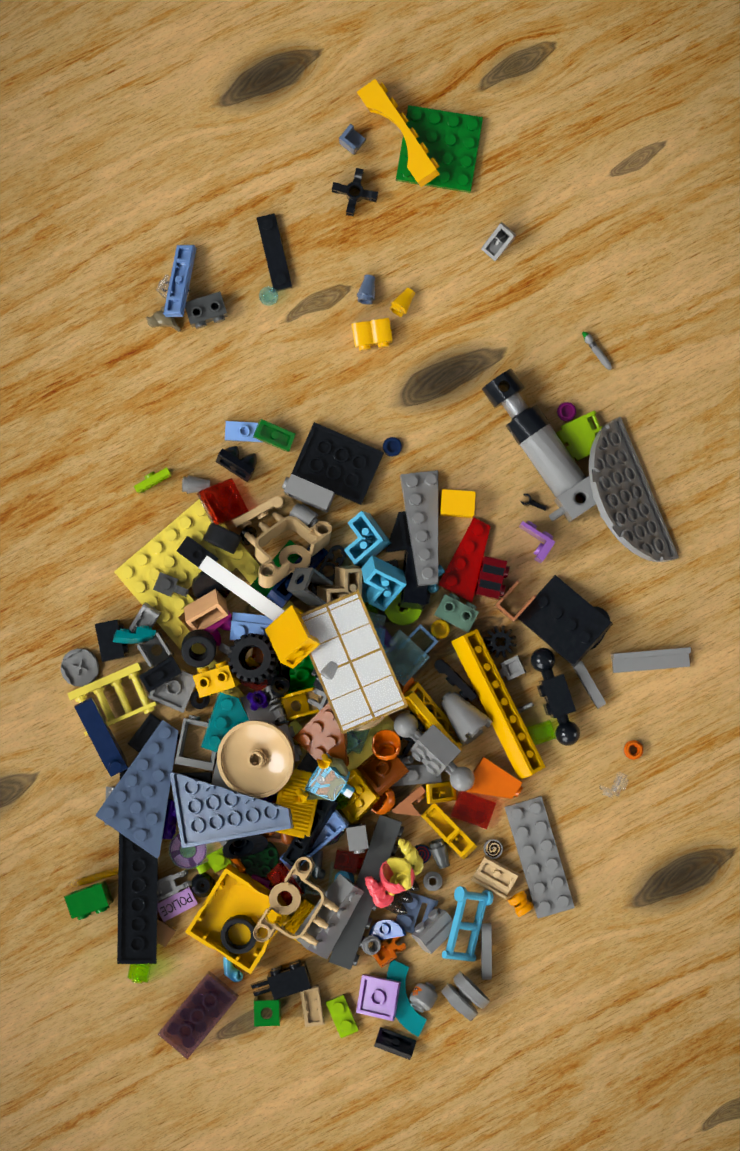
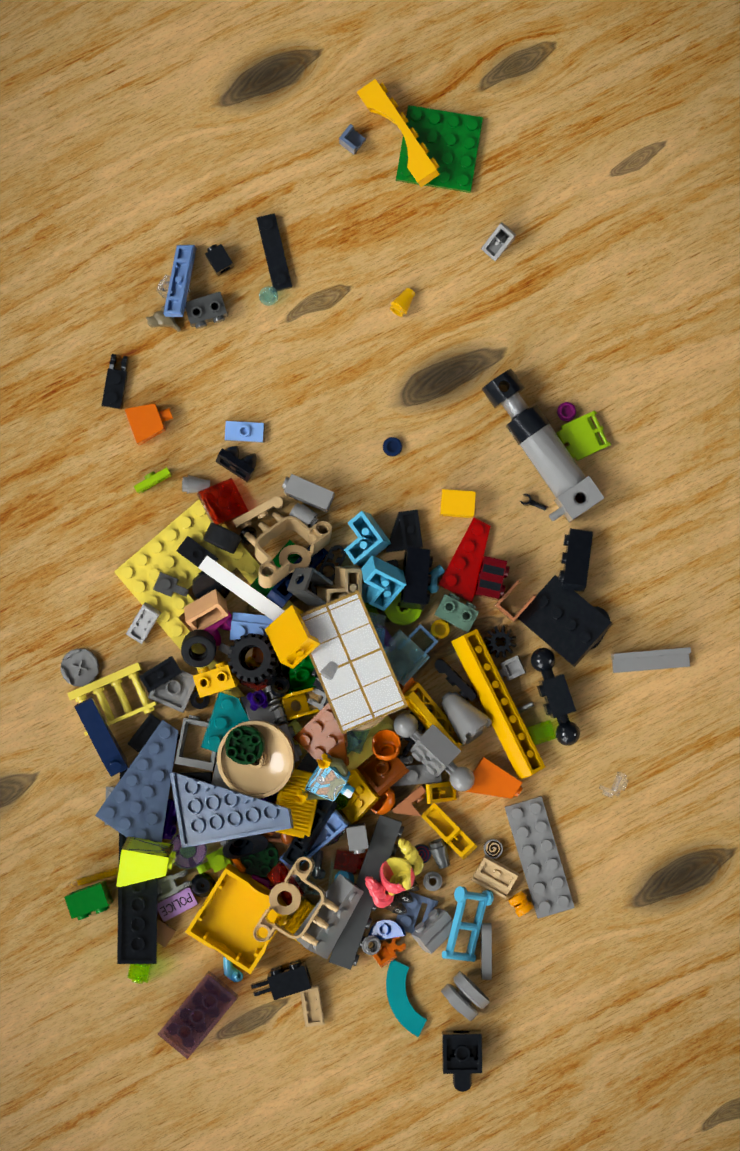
black brick [95,619,129,662] -> none
teal slope [113,625,156,644] -> none
light grey piece [137,632,174,667] -> none
black tyre [220,915,257,954] -> none
green plate [253,419,296,452] -> none
green piece [254,996,281,1027] -> none
black plate [291,422,384,505] -> none
lime plate [326,994,359,1038] -> none
black pin [332,168,378,217] -> none
yellow brick [351,318,393,351] -> none
plate [356,974,401,1021] -> none
sand blue cone [357,275,375,305] -> none
black plate [374,1027,416,1060] -> none
light grey wing [400,470,438,586] -> none
light grey head [409,982,438,1013] -> none
clear red plate [450,791,496,829] -> none
medium lavender bracket [519,521,555,563] -> none
light grey beam [572,661,606,709] -> none
light grey piece [582,331,612,370] -> none
light grey plate [589,417,679,562] -> none
orange plate [624,740,643,760] -> none
none -> black hinge [101,354,128,410]
none -> neon yellow slope [116,836,176,887]
none -> orange torso [125,404,173,445]
none -> black brick [205,244,234,276]
none -> dark green tile [225,725,265,765]
none -> black brick [442,1030,482,1092]
none -> black brick [559,528,593,592]

